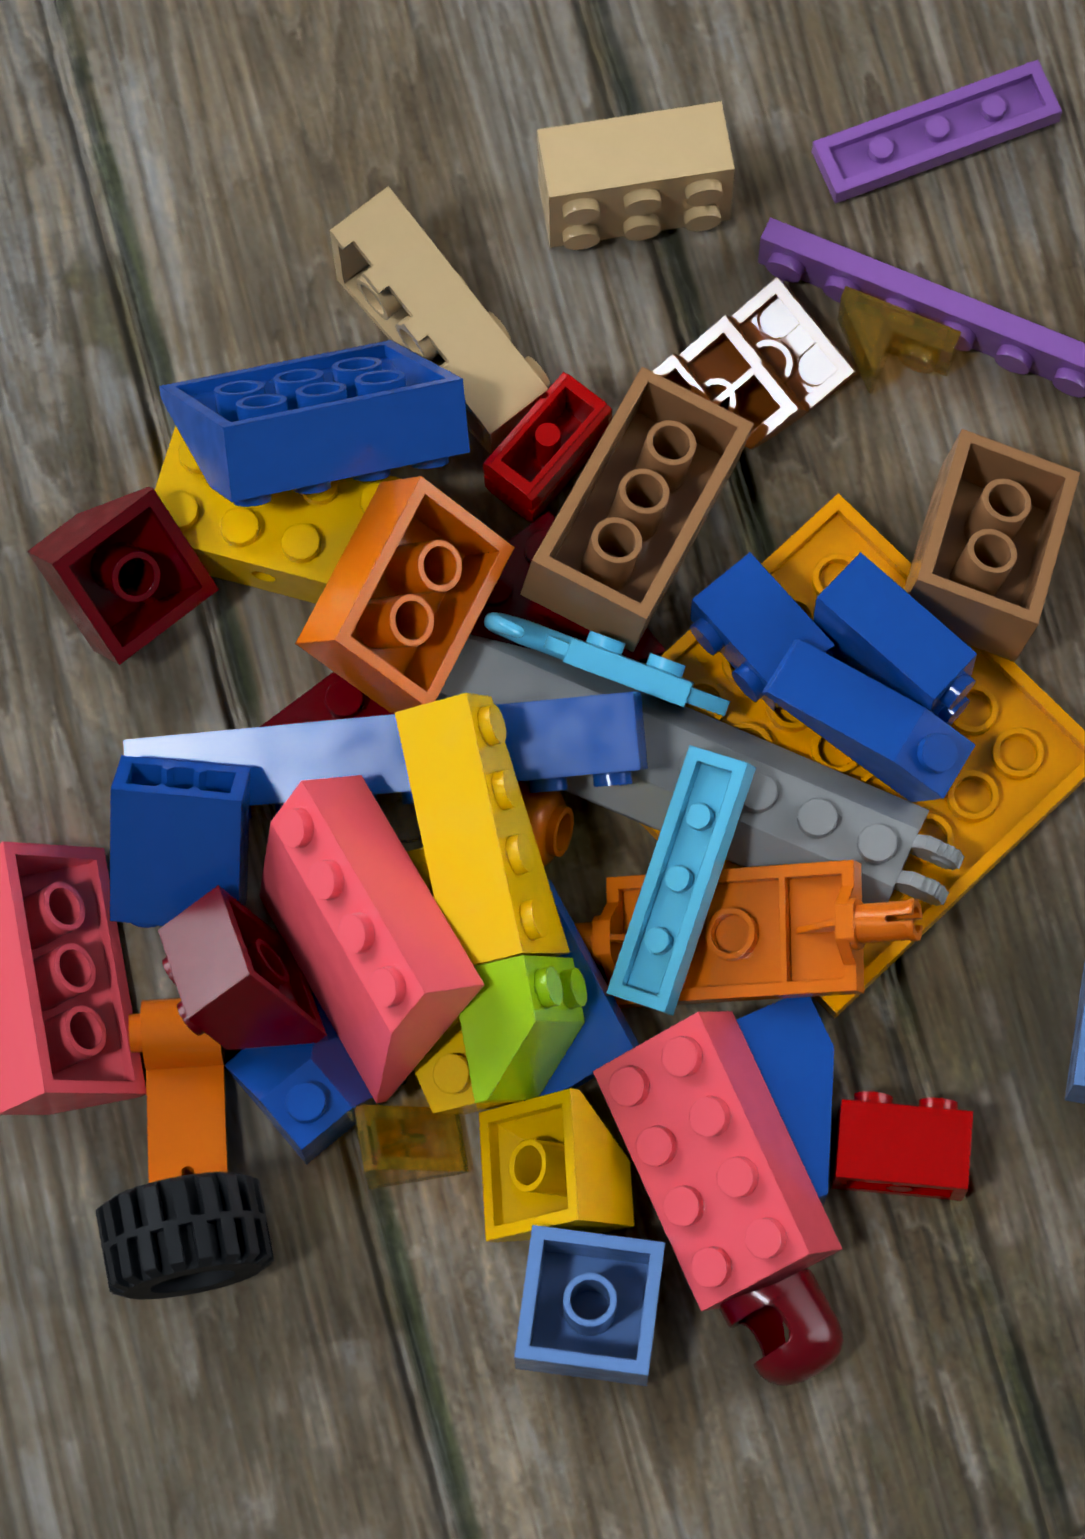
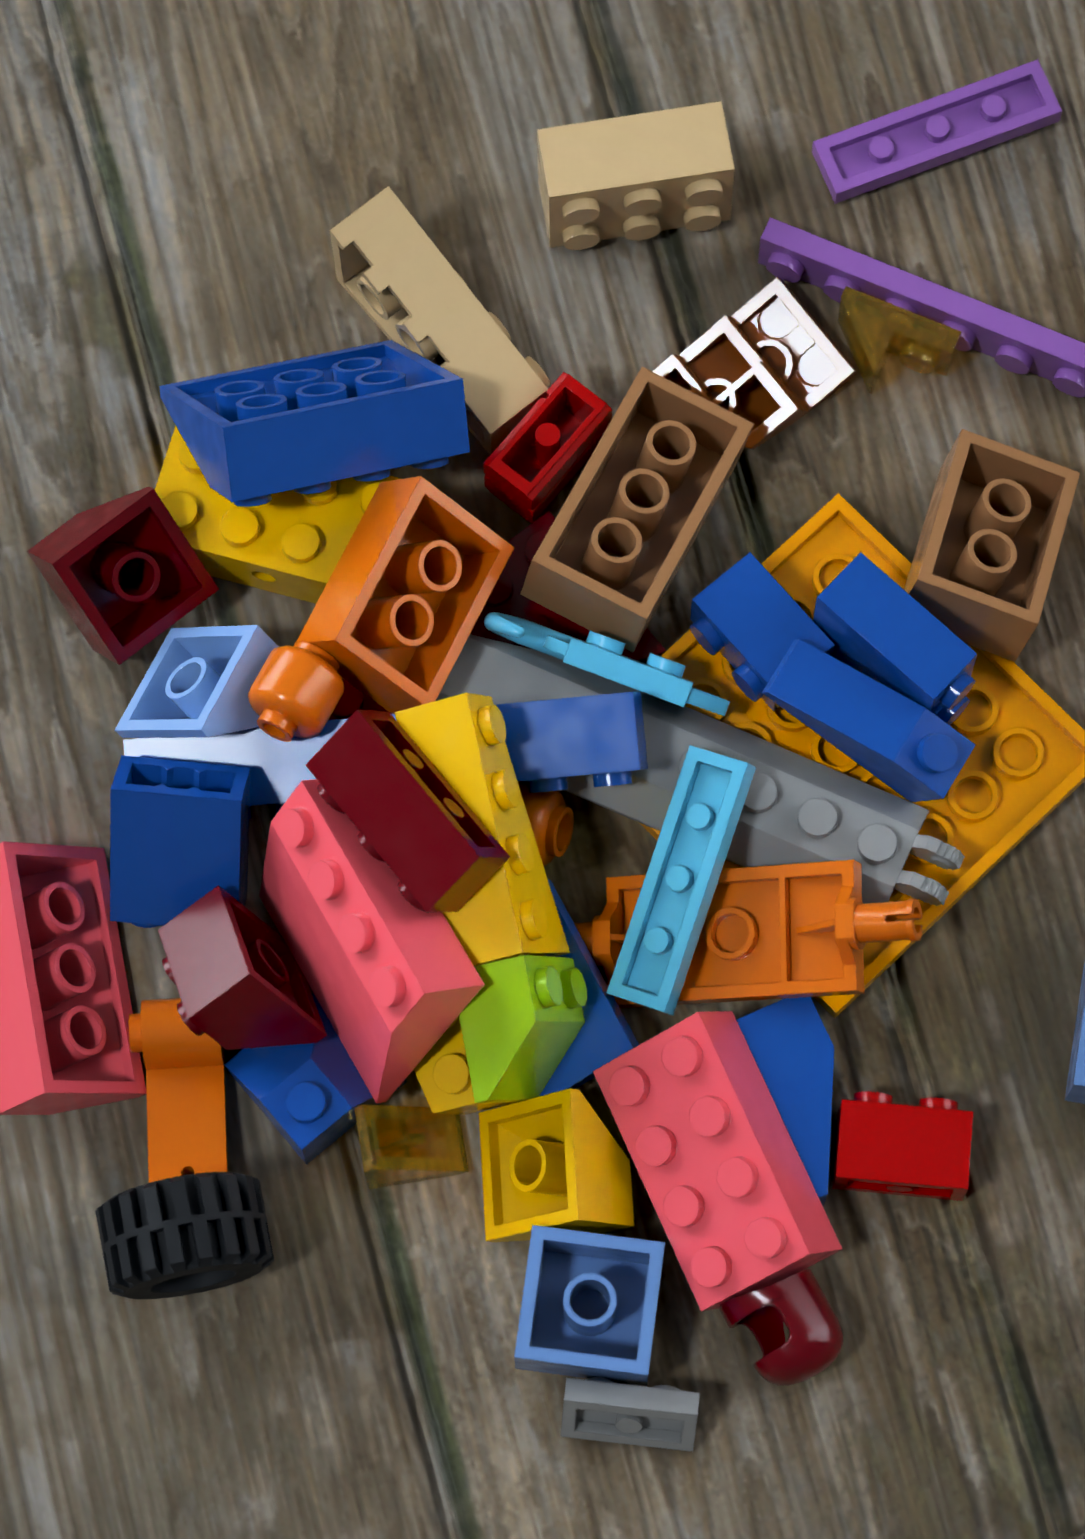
none -> light blue slope [114,625,279,738]
none -> orange head [247,641,345,742]
none -> dark red brick [306,709,510,913]
none -> light grey plate [561,1377,700,1452]

